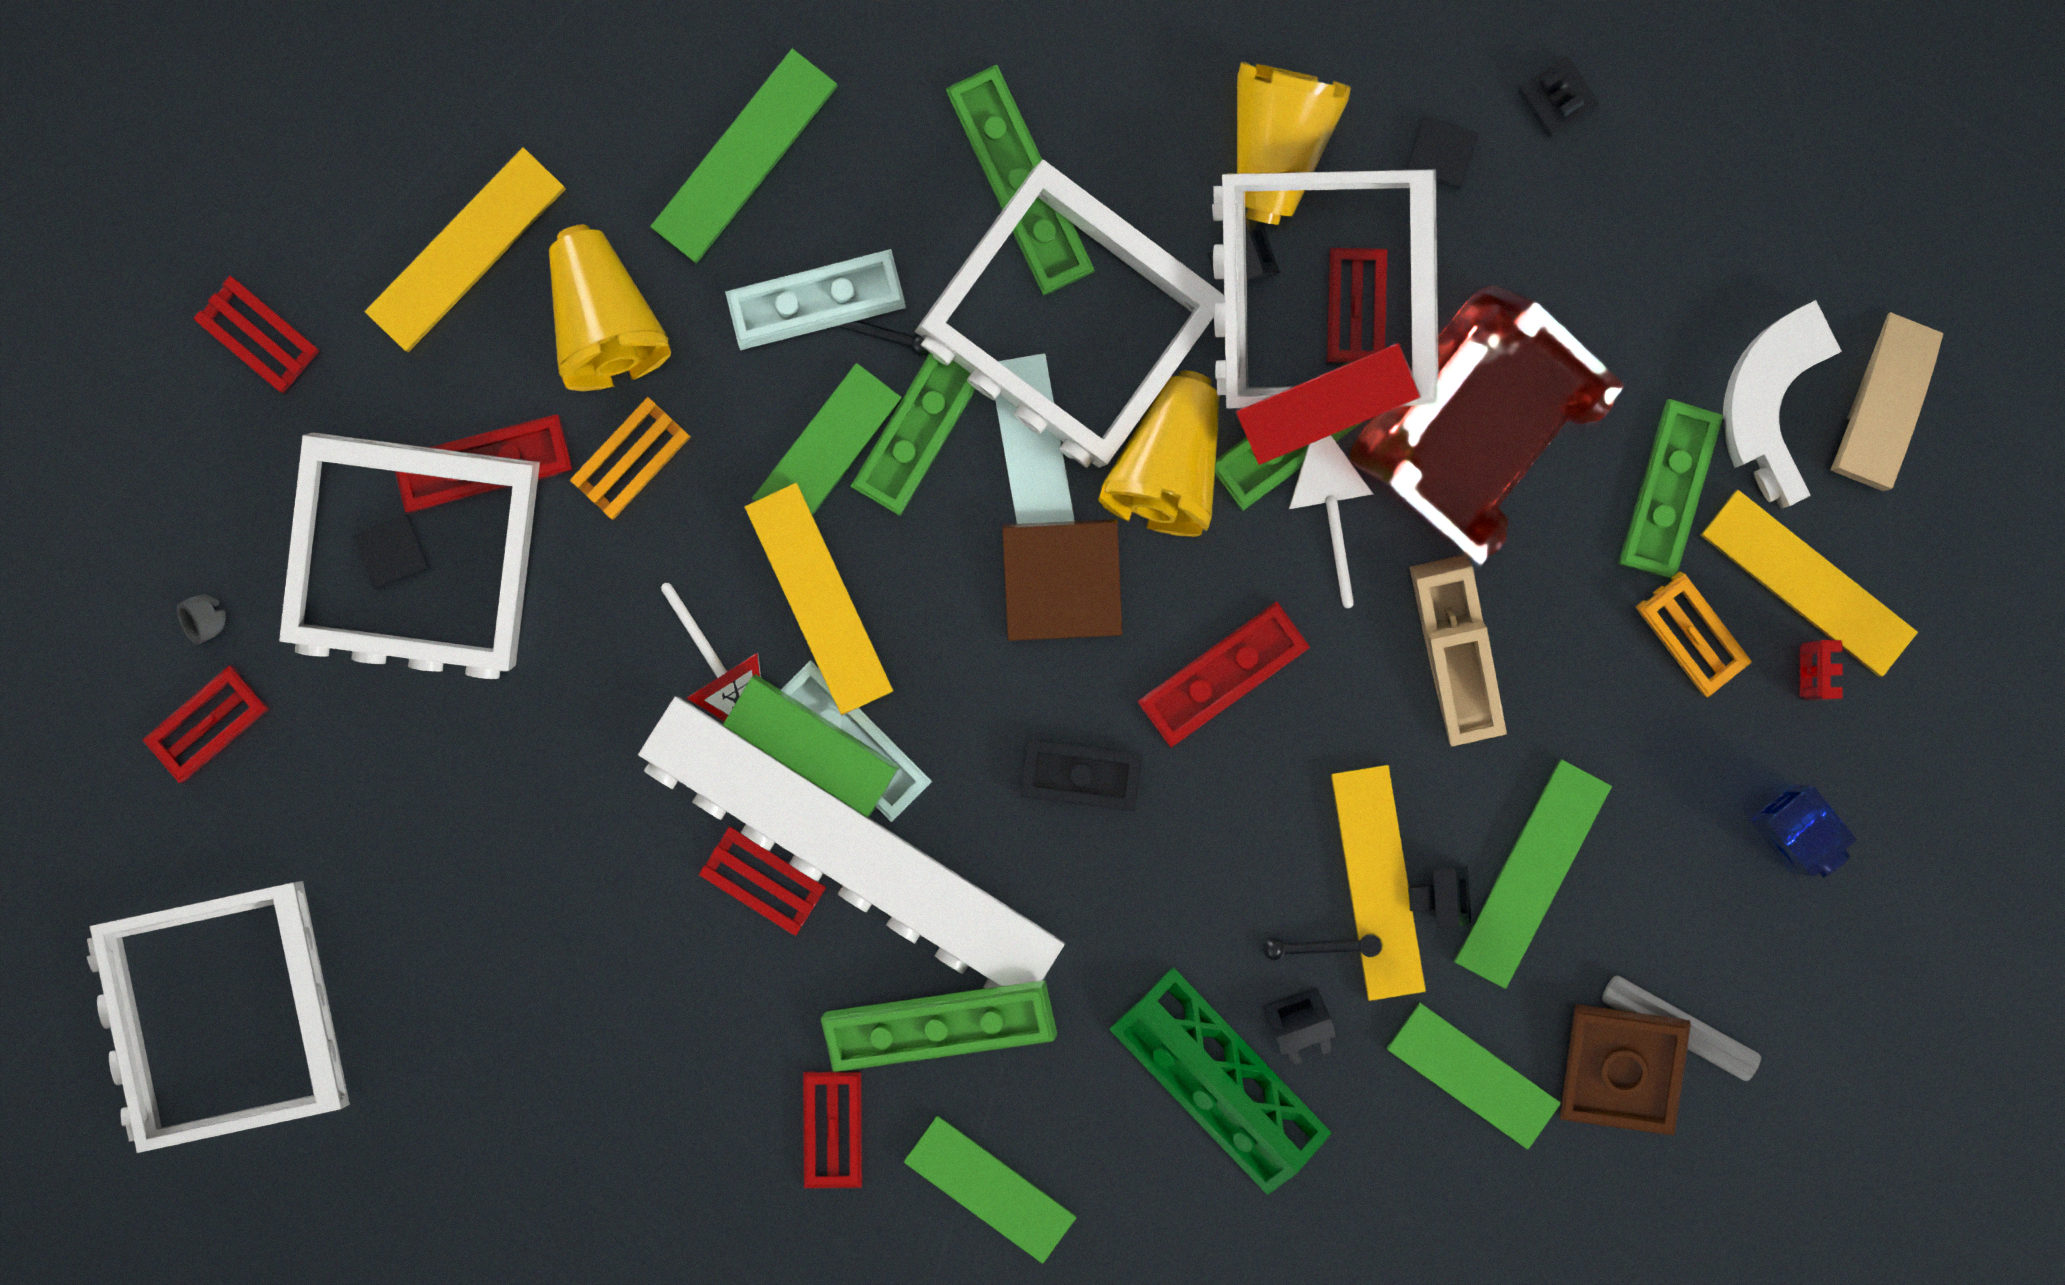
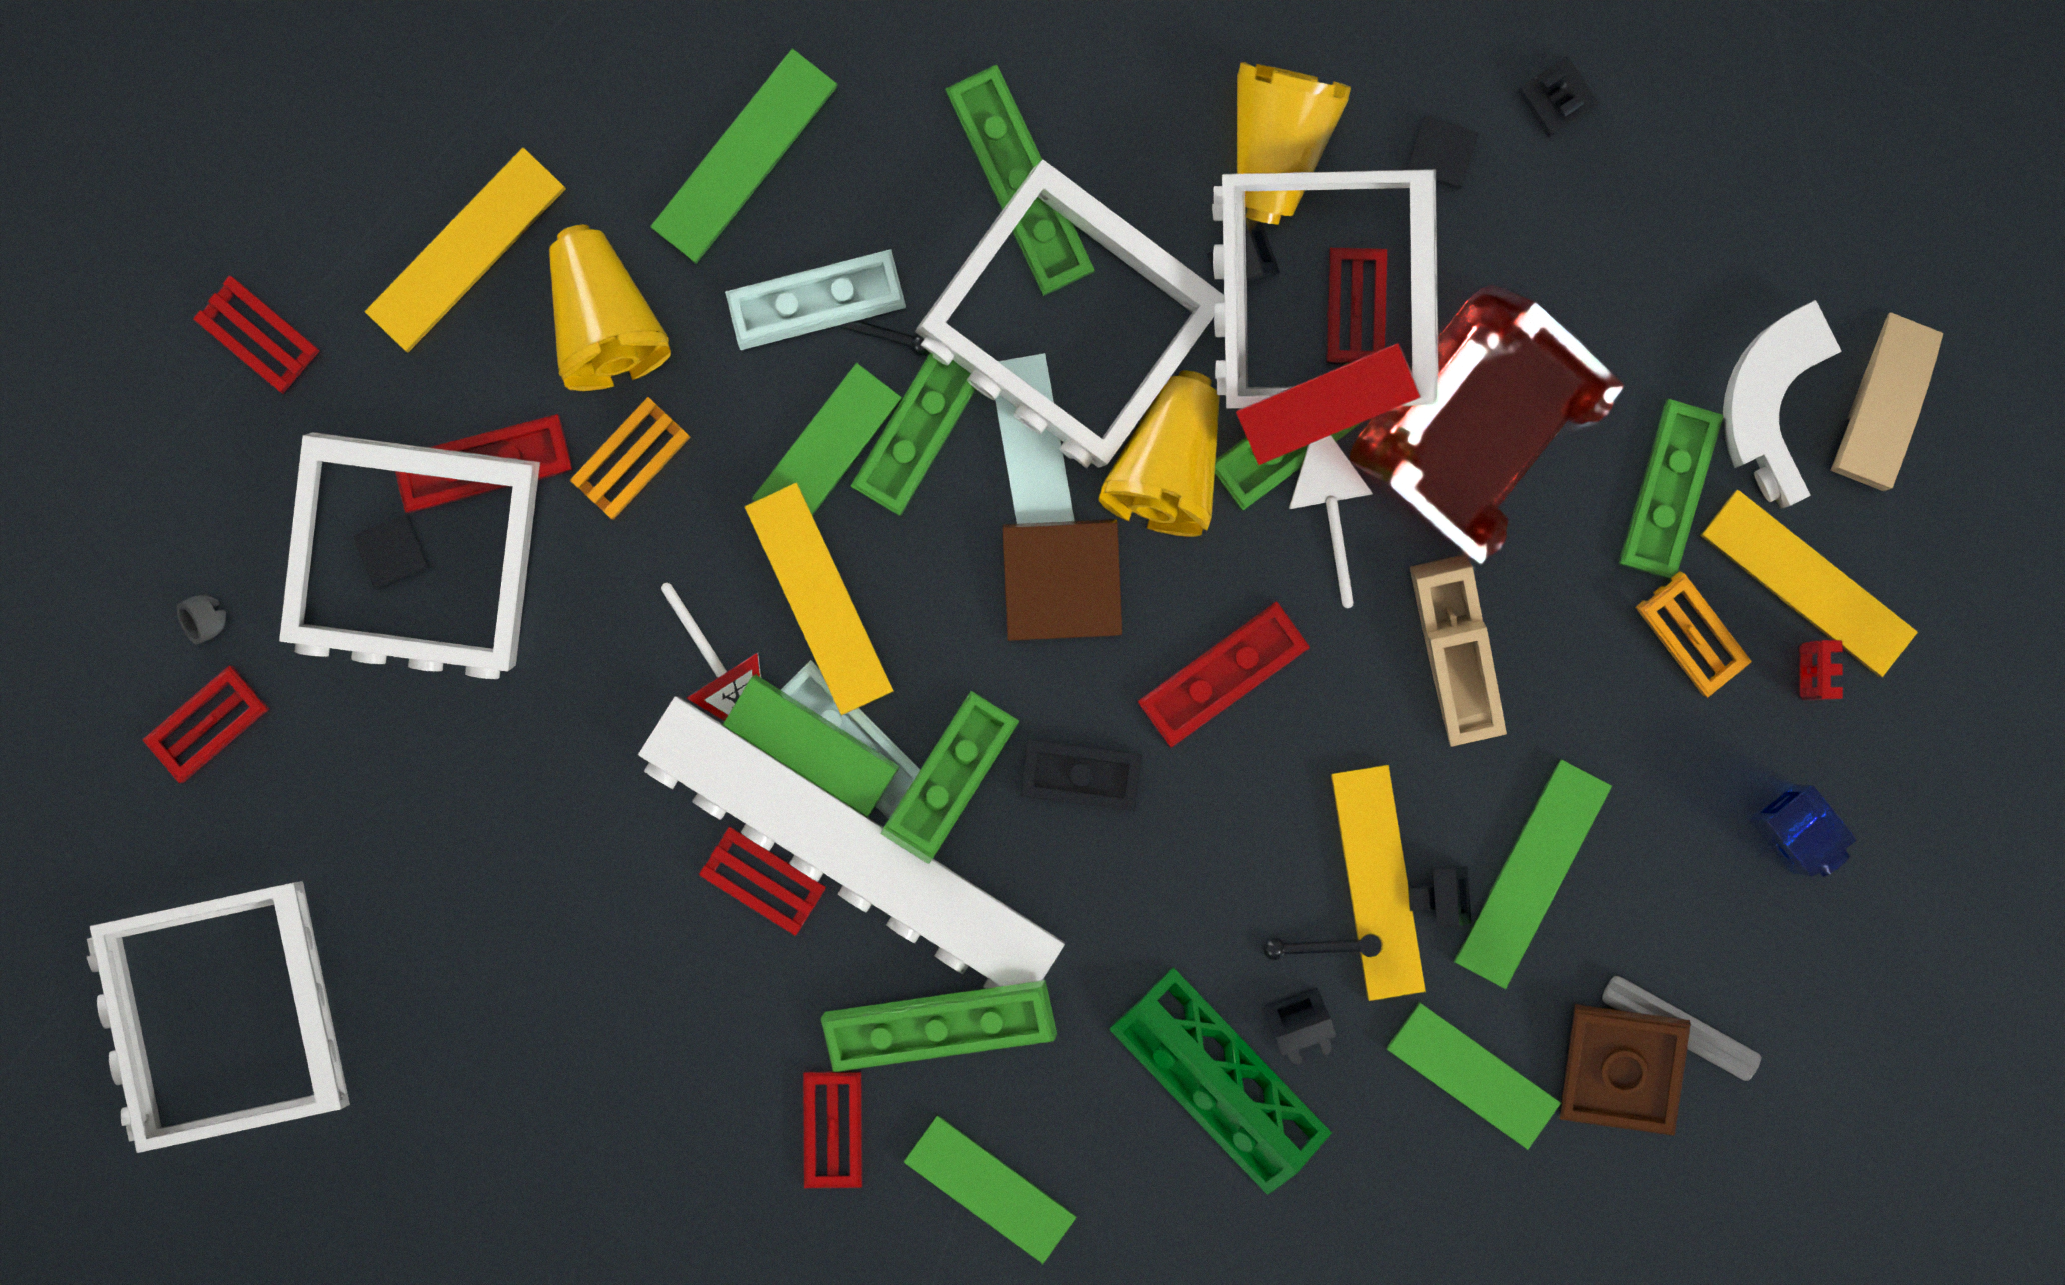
none -> bright green tile [880,691,1019,864]

